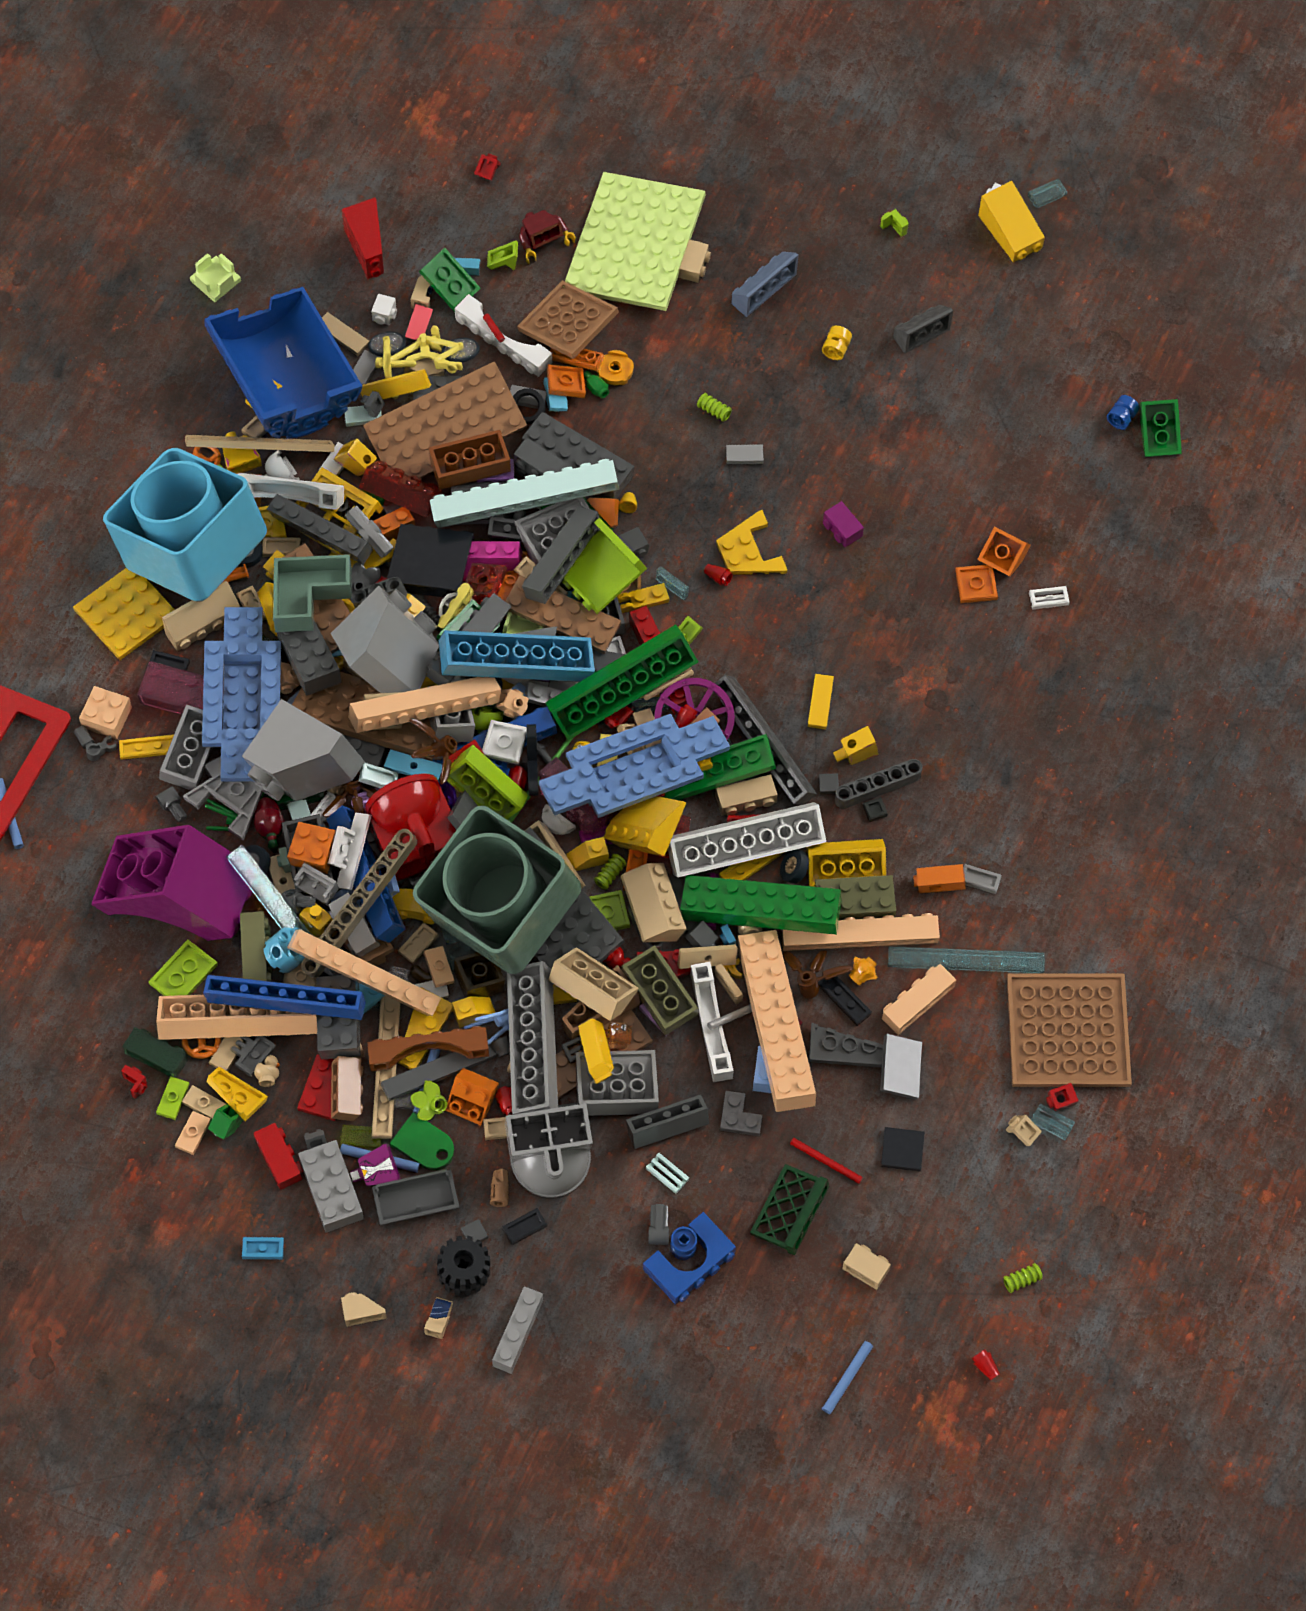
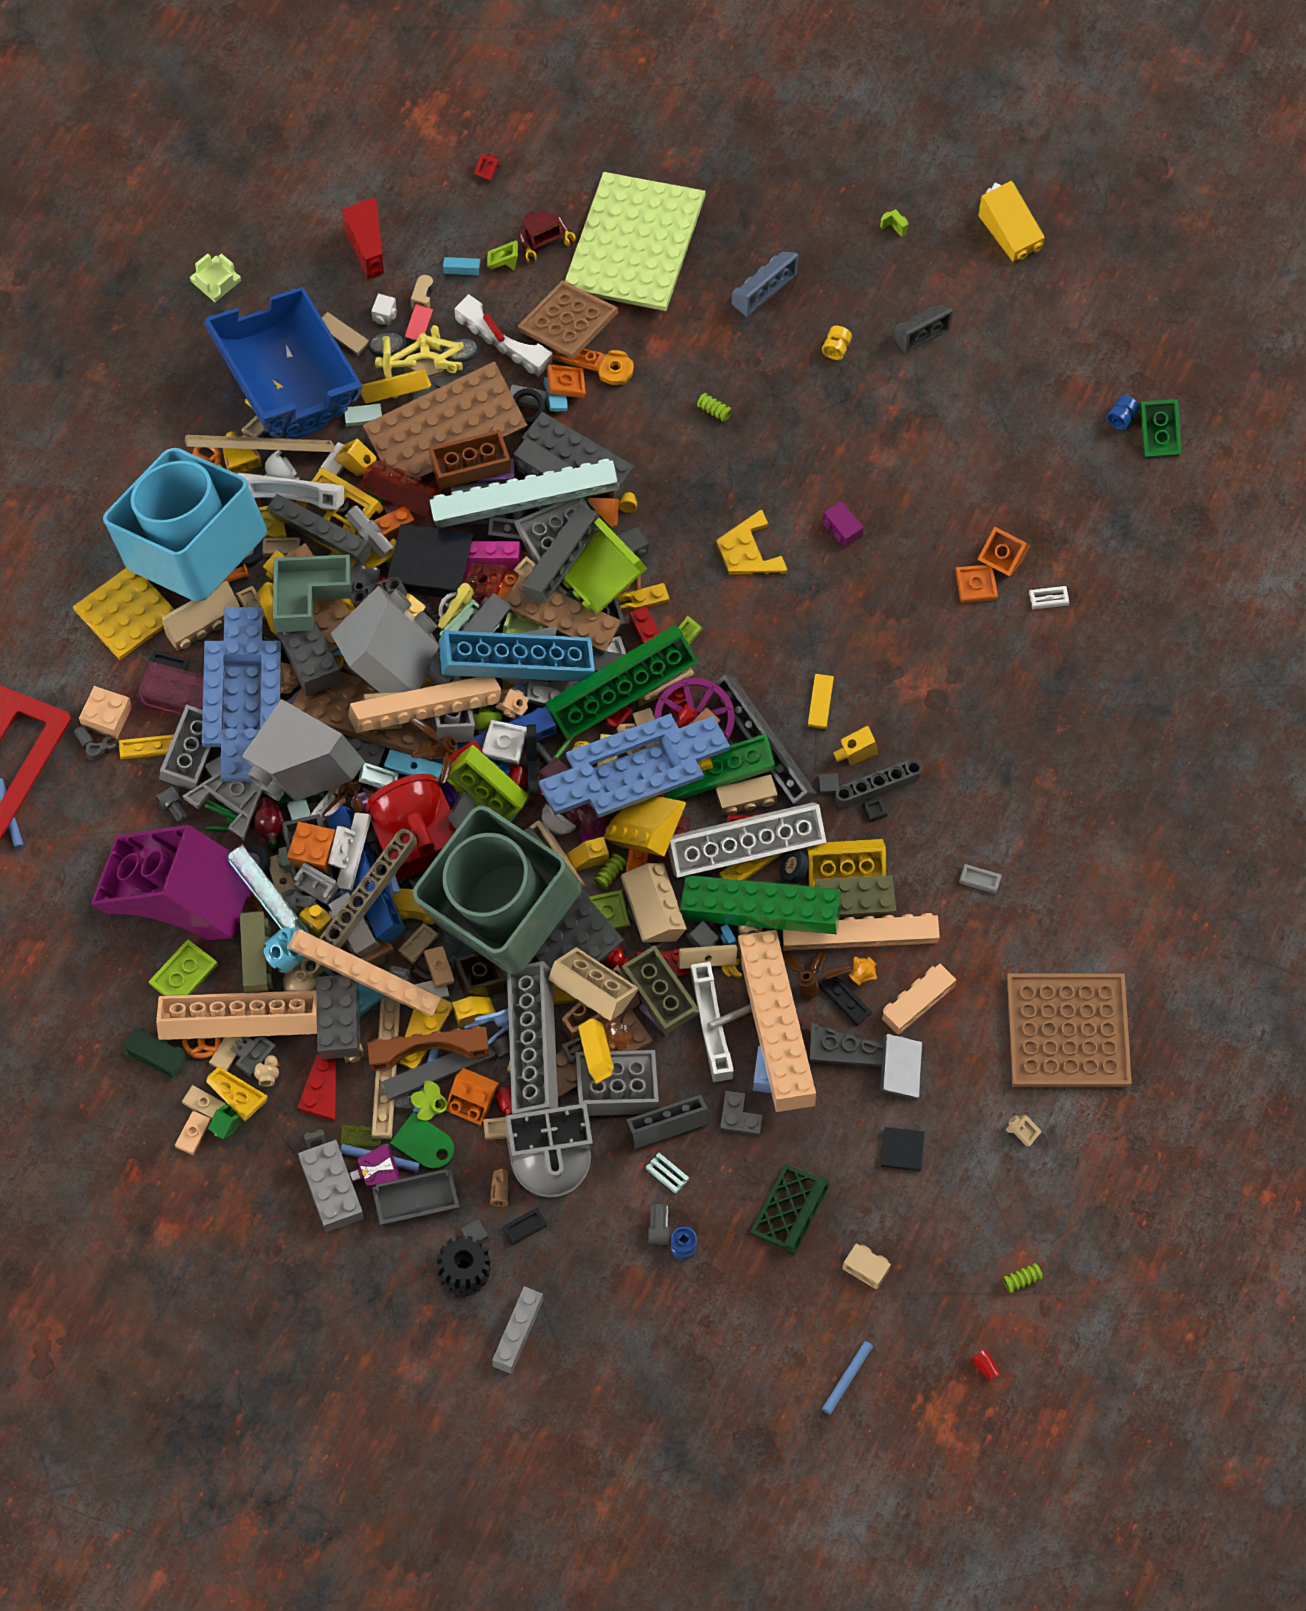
red bracket [121,1065,147,1098] -> none
lime plate [156,1076,190,1120] -> none
blue brick [203,975,366,1020] -> none
dark azure plate [242,1237,284,1260] -> none
red brick [253,1123,303,1190] -> none
brick [331,1056,363,1121] -> none
tan slope [341,1293,387,1327] -> none
light grey tile [353,350,381,385] -> none
dark grey tile [361,391,385,418] -> none
green plate [419,248,481,312] -> none
leg [424,1297,453,1339] -> none
green plant [584,371,609,398] -> none
clear light blue tile [631,697,670,713] -> none
blue arch [643,1212,736,1304] -> none
clear light blue tile [656,566,689,600] -> none
tan brick [678,240,711,283] -> none
red cone [704,564,733,586] -> none
tan tile [715,964,743,1004] -> none
light grey tile [726,445,763,464] -> none
red bar [790,1138,863,1184] -> none
clear light blue tile [888,946,1045,973] -> none
orange brick [913,864,966,893] -> none
clear light blue tile [1027,178,1067,208] -> none
clear light blue tile [1031,1104,1075,1141] -> none
red brick [1046,1083,1079,1112] -> none

